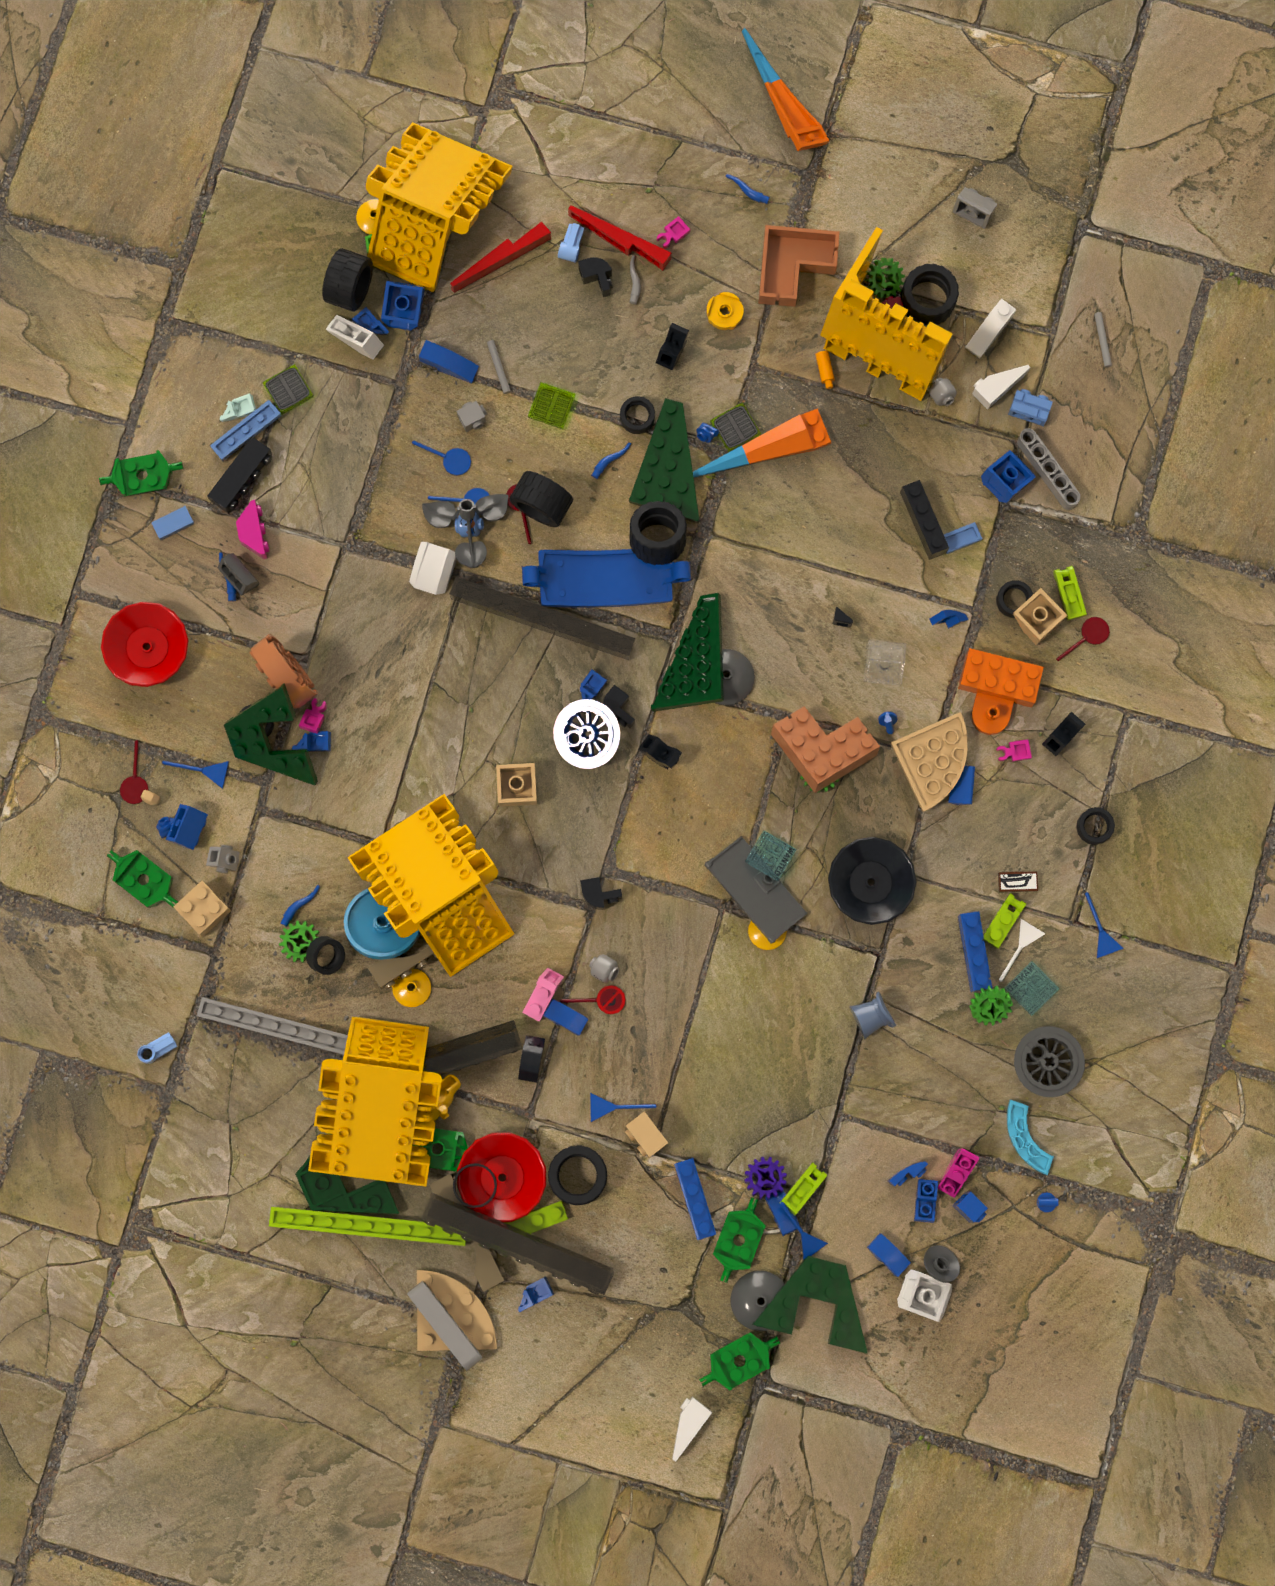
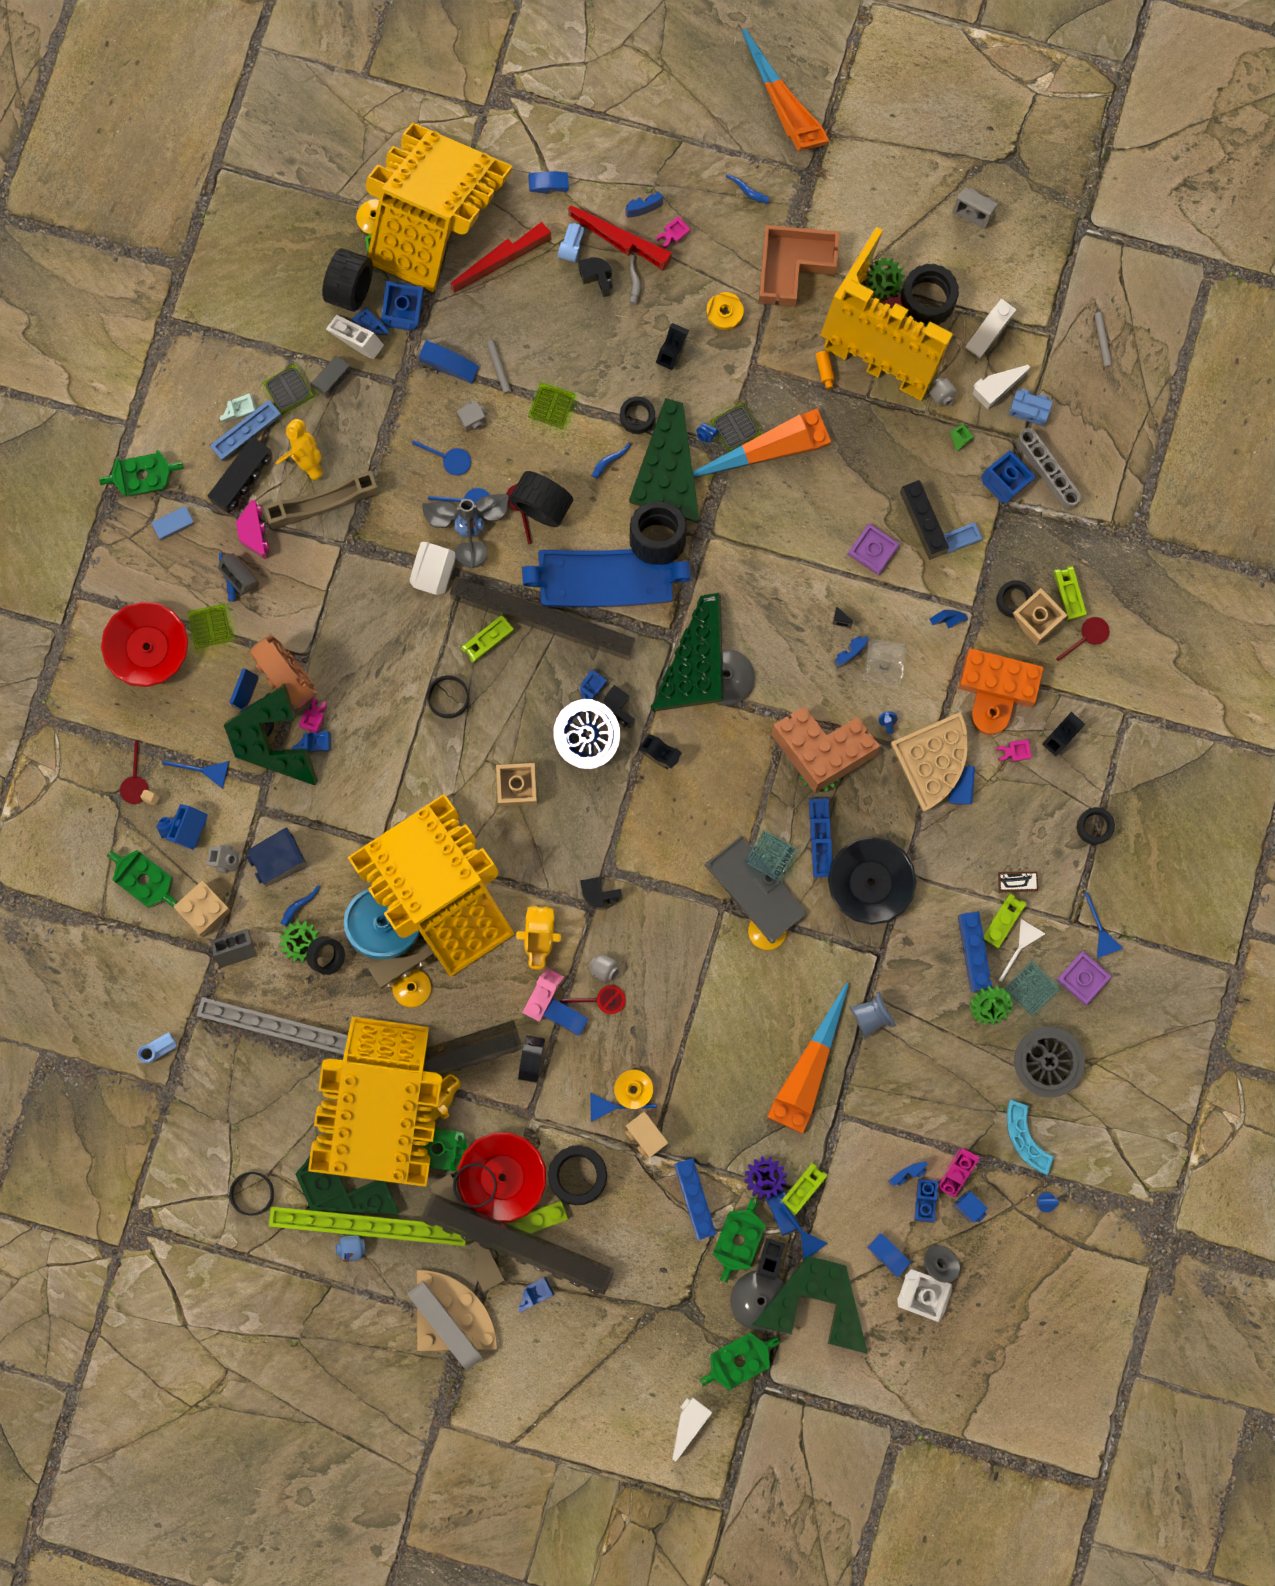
none -> clear neon green tile [187,603,233,649]
none -> dark grey brick [210,929,257,968]
none -> blue slope [229,668,258,710]
none -> black tyre [229,1172,274,1216]
none -> dark blue slope [247,827,308,887]
none -> dark tan arch [263,470,379,530]
none -> yellow piece [275,419,323,480]
none -> dark grey brick [310,356,351,398]
none -> medium blue head [335,1235,365,1262]
none -> black tyre [427,675,469,719]
none -> lime plate [461,615,514,663]
none -> yellow piece [516,906,561,970]
none -> blue slope [528,171,569,194]
none -> yellow dish [614,1070,653,1109]
none -> blue slope [625,191,663,218]
none -> black brick [756,1238,785,1281]
none -> orange plate [767,983,848,1134]
none -> blue slope [809,797,832,878]
none -> blue slope [834,636,868,669]
none -> medium lavender tile [847,523,900,575]
none -> bright green slope [950,424,975,451]
none -> medium lavender tile [1056,951,1111,1006]

